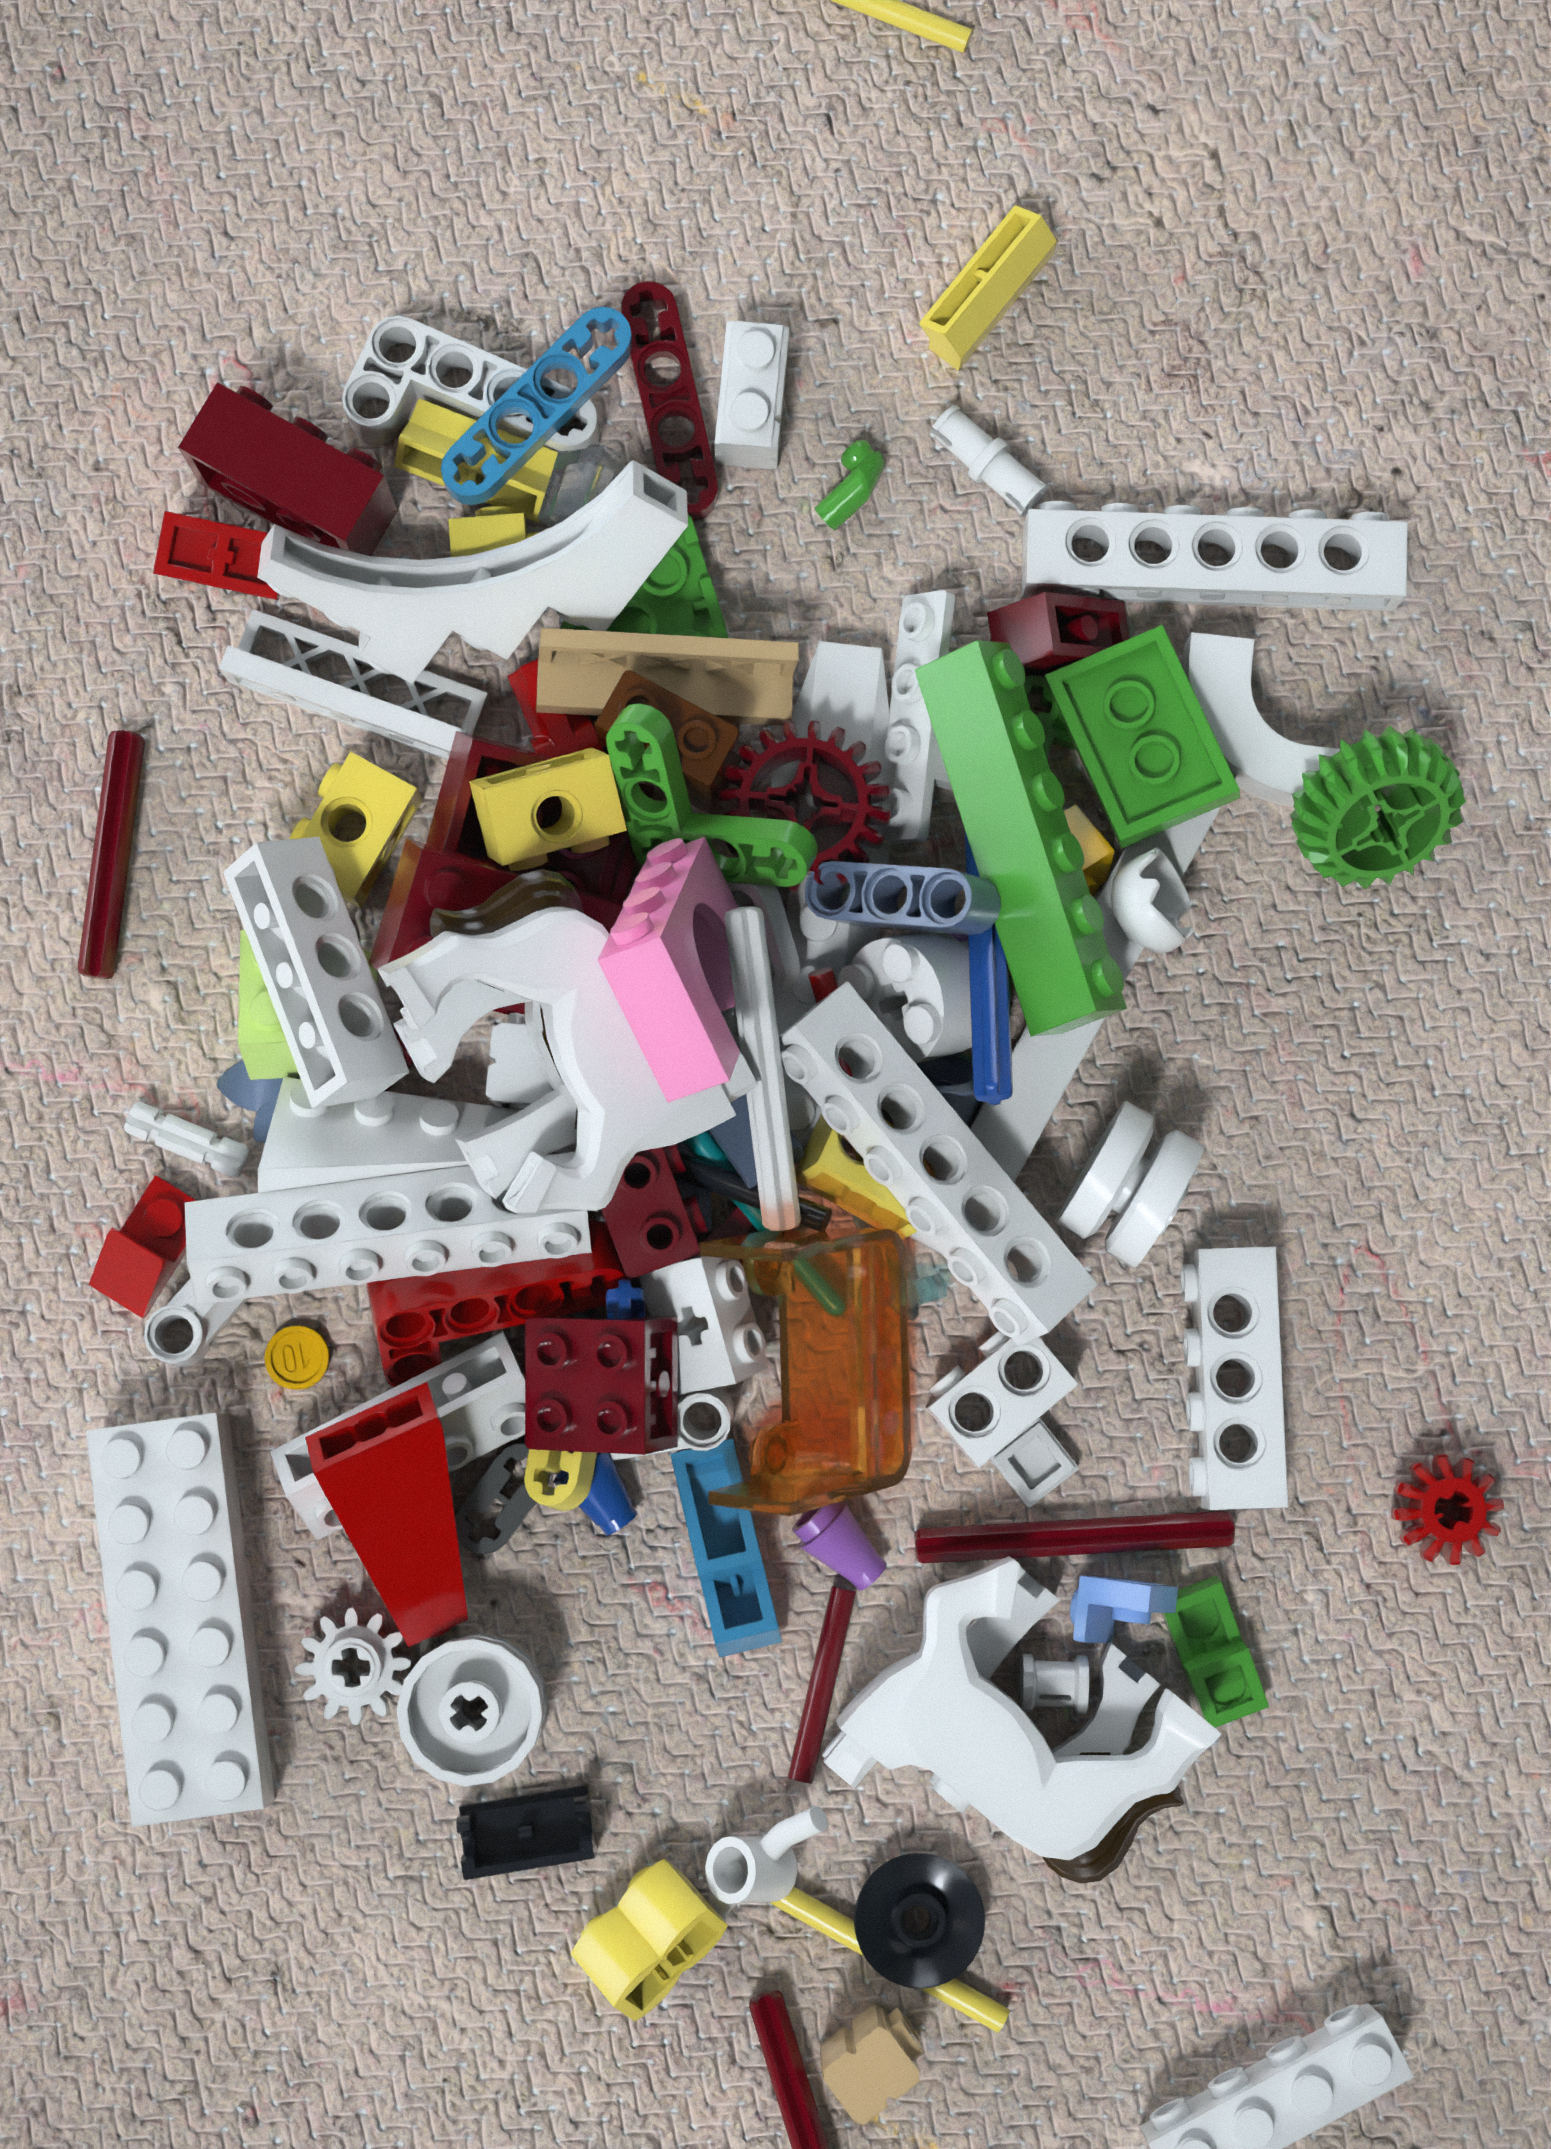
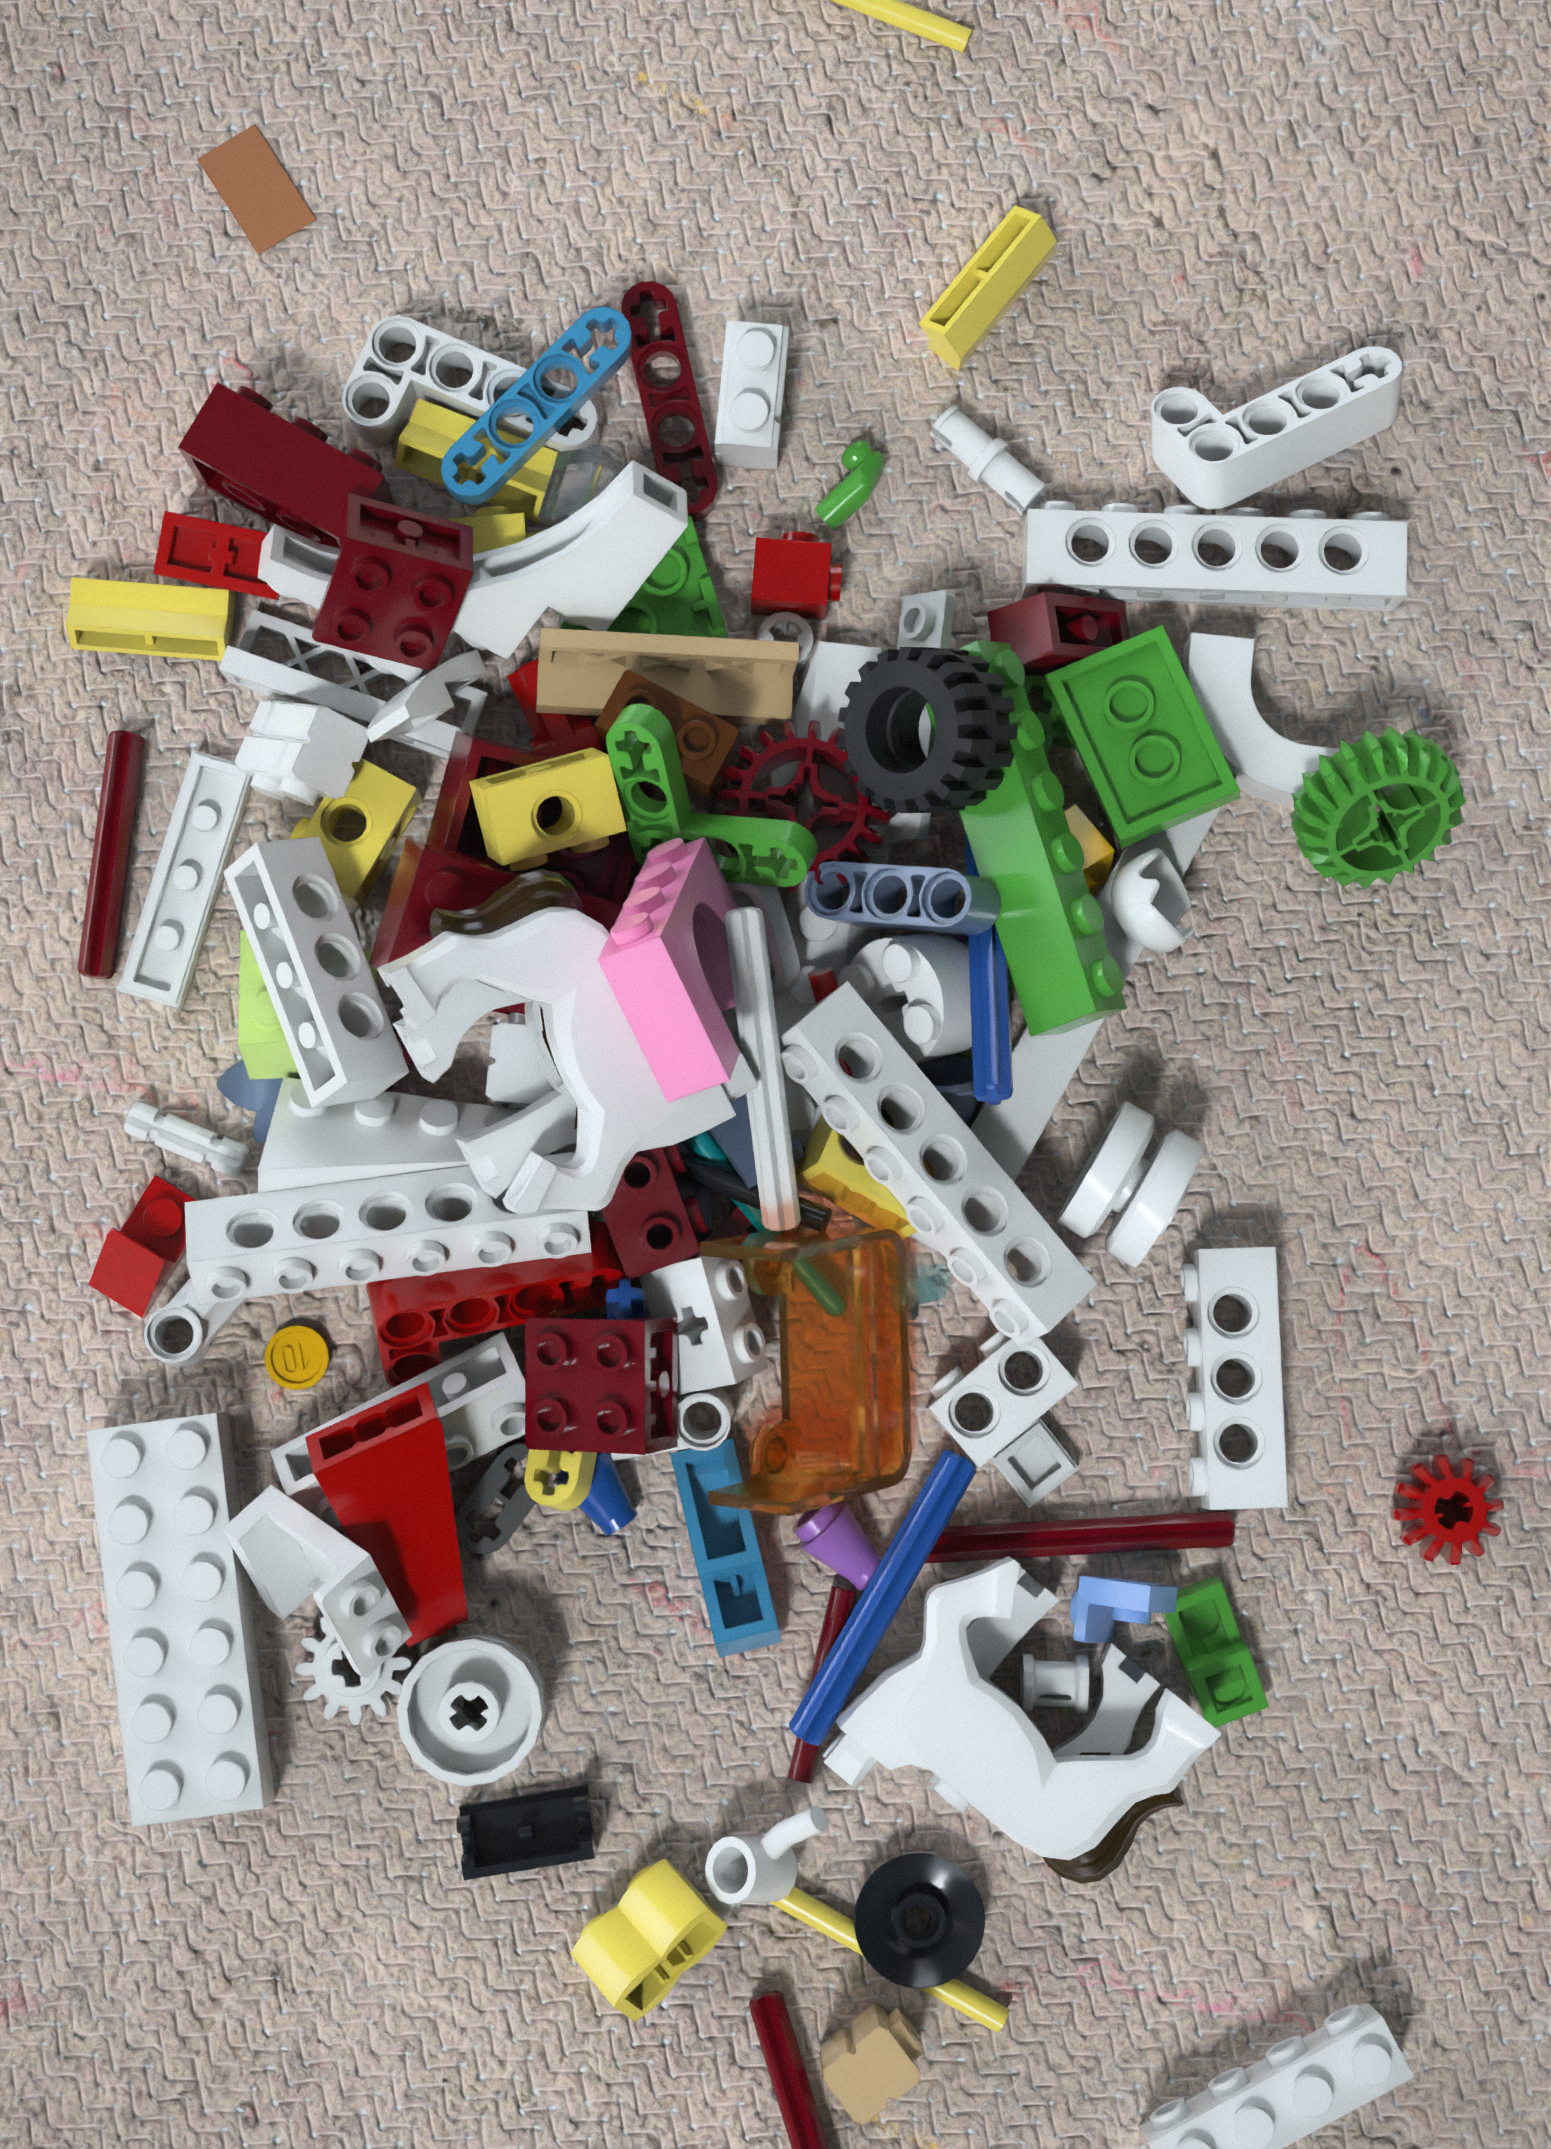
none -> light yellow piece [65,577,236,661]
none -> white tile [118,750,253,1010]
none -> nougat sticker [197,124,316,255]
none -> white panel [222,1485,412,1678]
none -> white brick [234,699,369,806]
none -> dark red bracket [312,493,473,671]
none -> white slope [366,650,487,743]
none -> red brick [751,532,843,620]
none -> white bush [757,611,813,672]
none -> blue axle [789,1450,977,1746]
none -> black tyre [838,647,1018,813]
none -> white beam [1151,346,1402,509]

